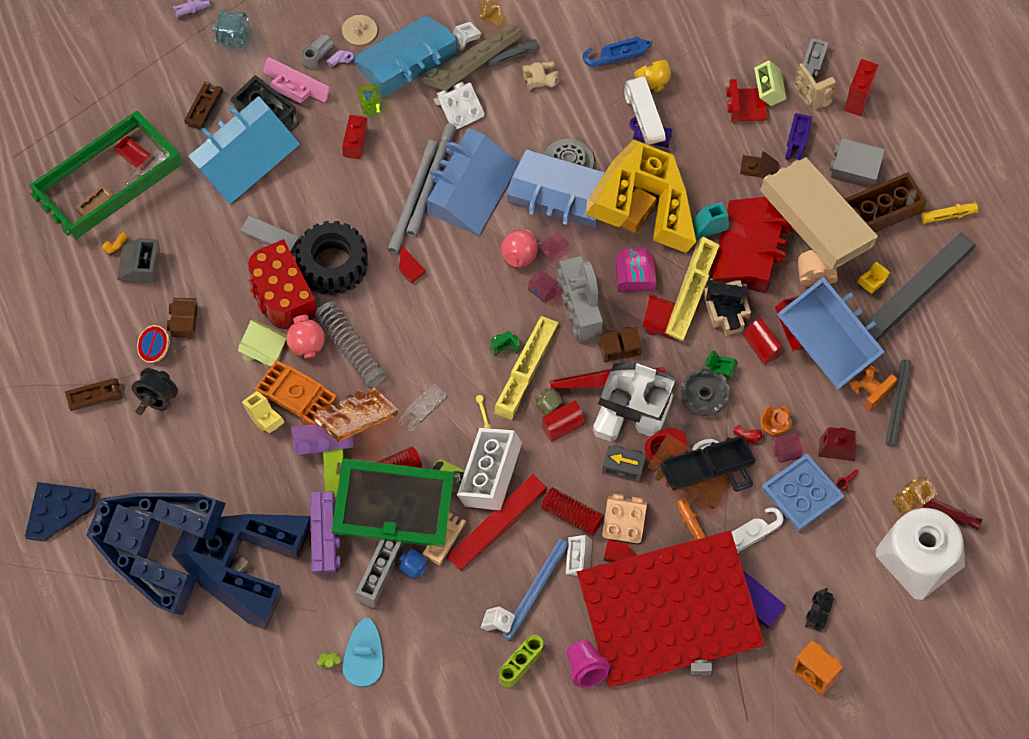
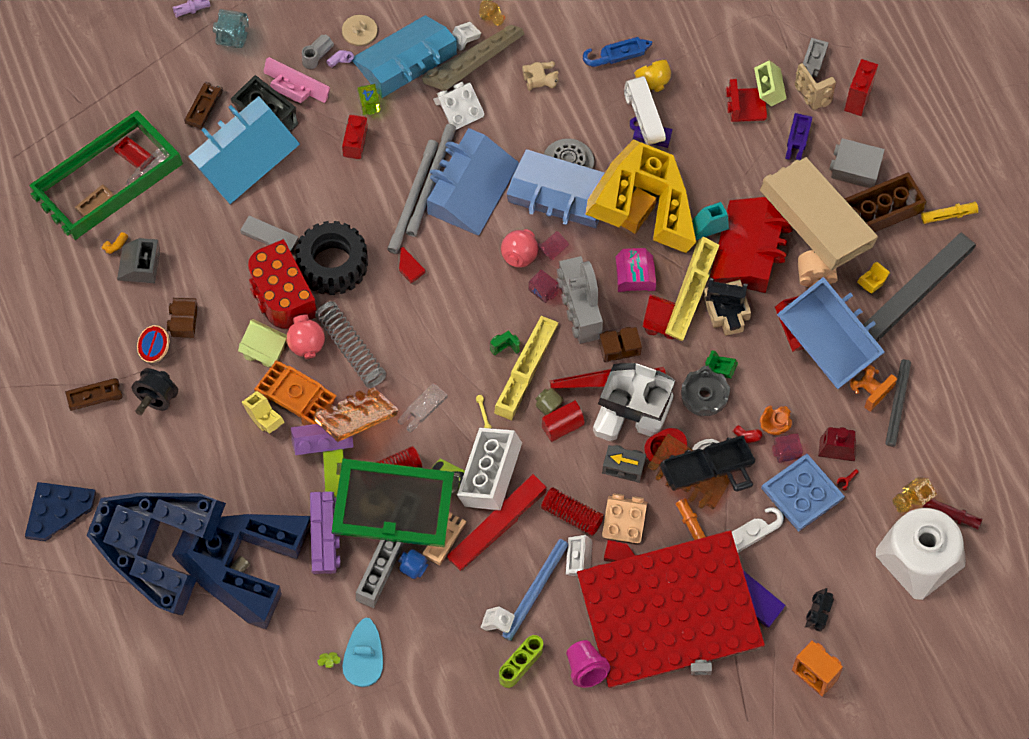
dark grey pin [486,39,540,68] -> none
reddish brown slope [740,151,779,178] -> none
red brick [743,318,782,365] -> none

